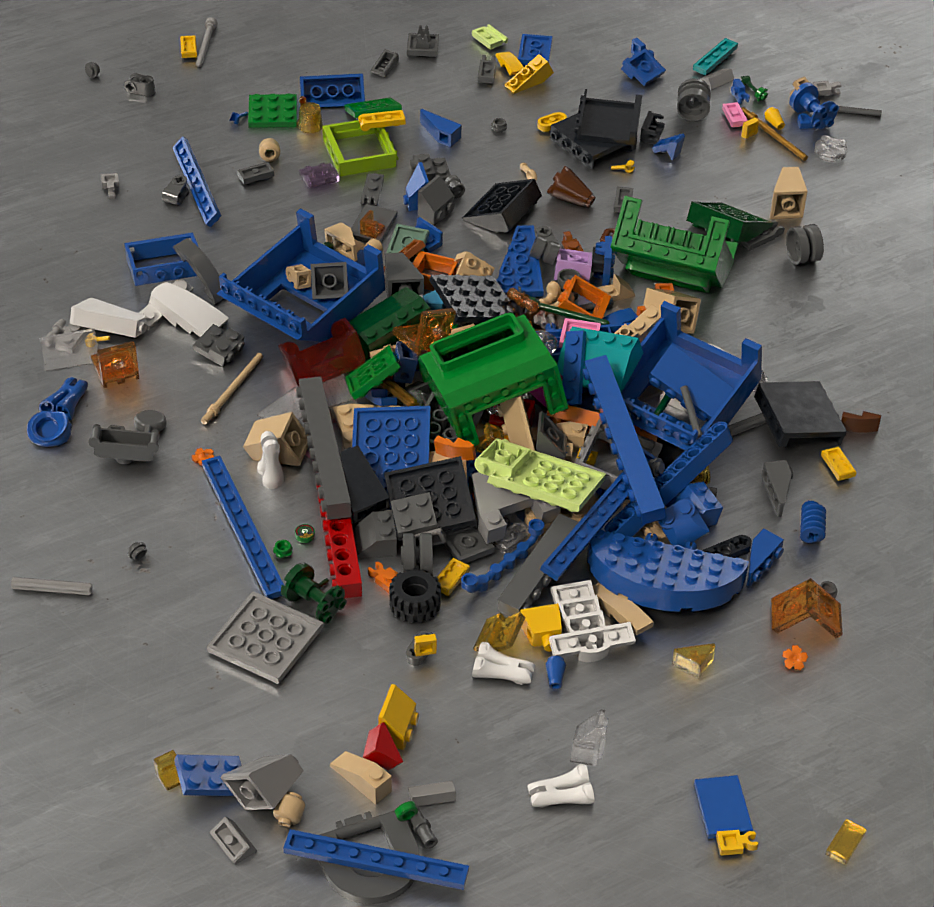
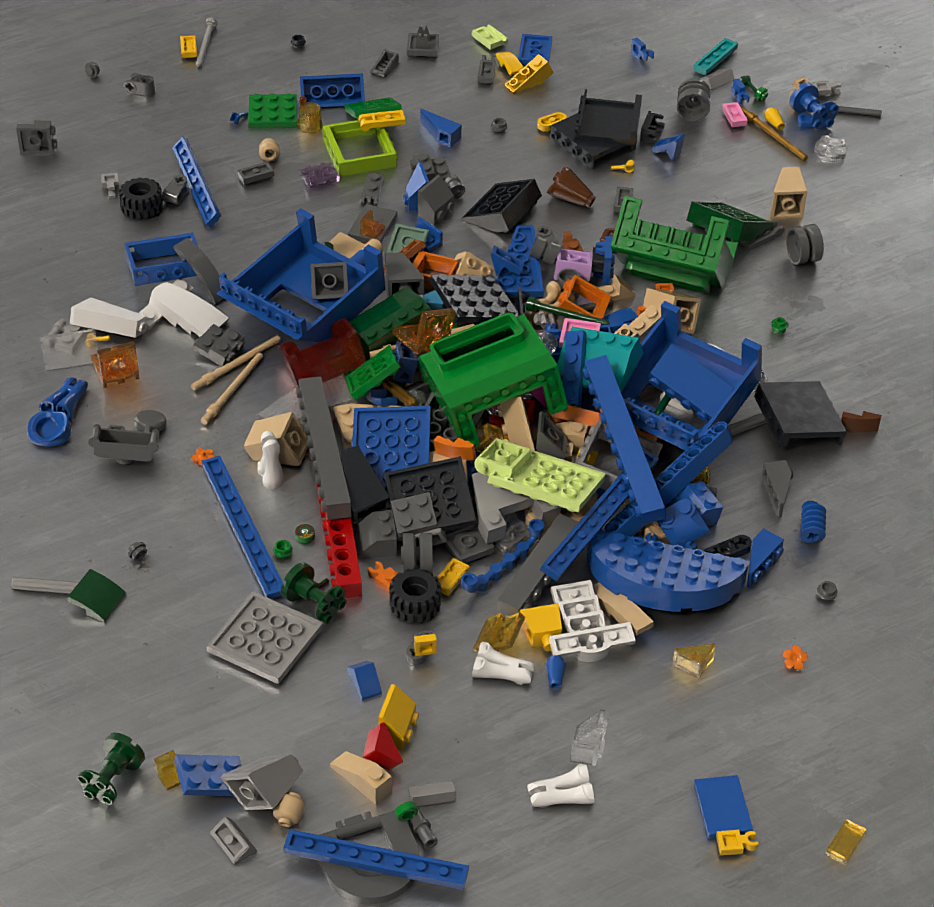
tan leg [286,264,311,290] -> none
tan slope [324,222,358,261] -> none
clear orange pin [507,288,539,313] -> none
tan piece [520,162,537,181] -> none
blue plate [621,49,666,86] -> none
dark grey plate [648,458,665,477] -> none
dark grey bar [680,386,702,438] -> none
yellow plate [741,118,759,139] -> none
clear orange bracket [771,578,843,638] -> none
yellow plate [821,446,856,481] -> none
none -> dark grey plate [16,120,58,155]
none -> dark green slope [68,569,126,622]
none -> dark green piece [77,732,145,805]
none -> black tyre [119,177,163,220]
none -> tan bar [191,335,281,390]
none -> black plate [291,35,306,48]
none -> blue slope [347,661,382,700]
none -> blue slope [491,245,524,276]
none -> green plate [771,317,789,333]

